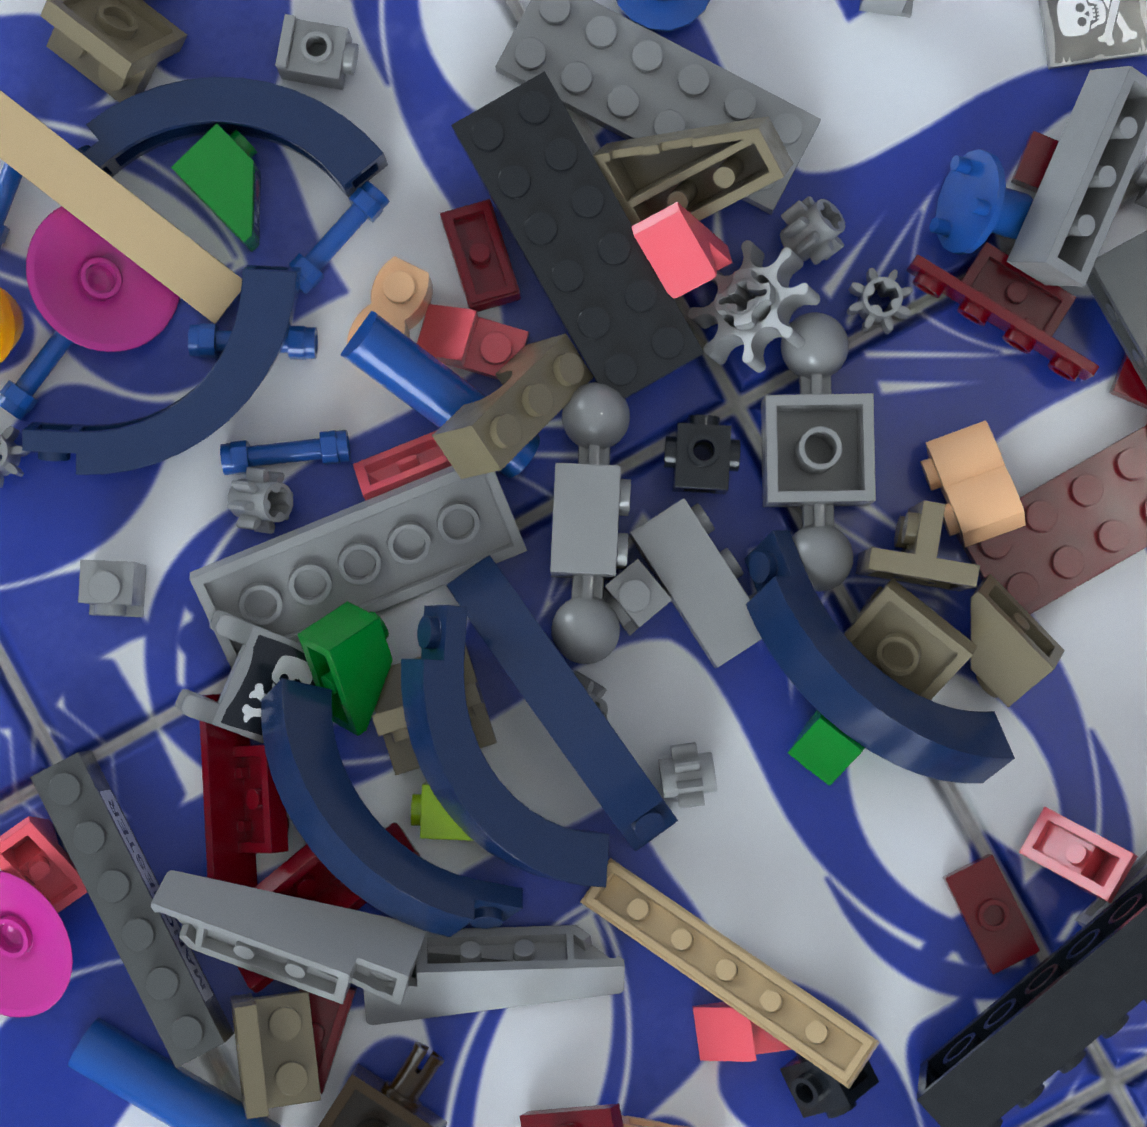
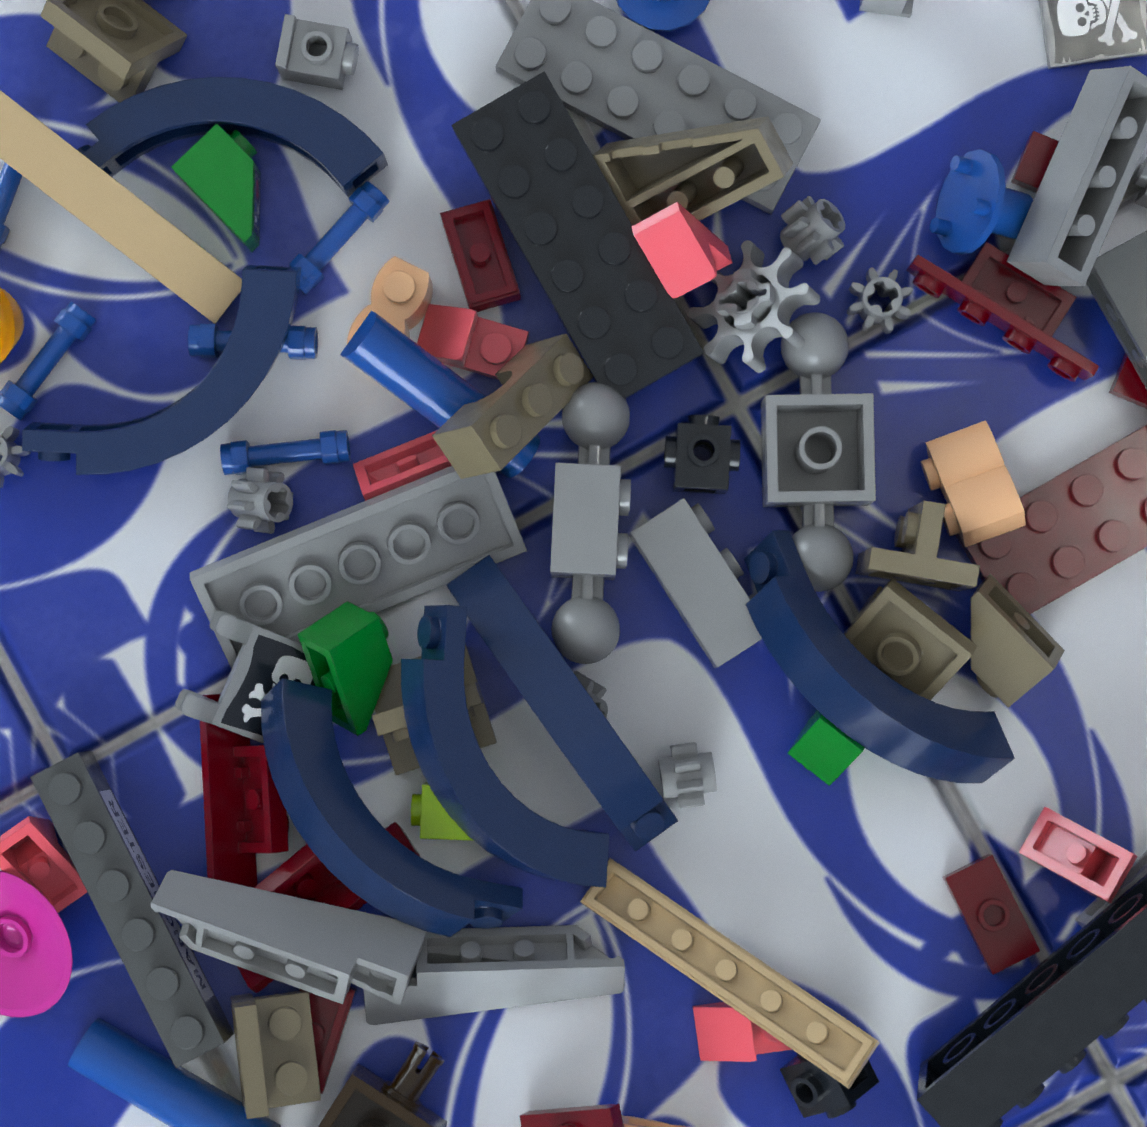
dark pink hat [26,206,180,352] -> none
light grey brick [78,559,146,618] -> none
light grey brick [603,559,672,636] -> none

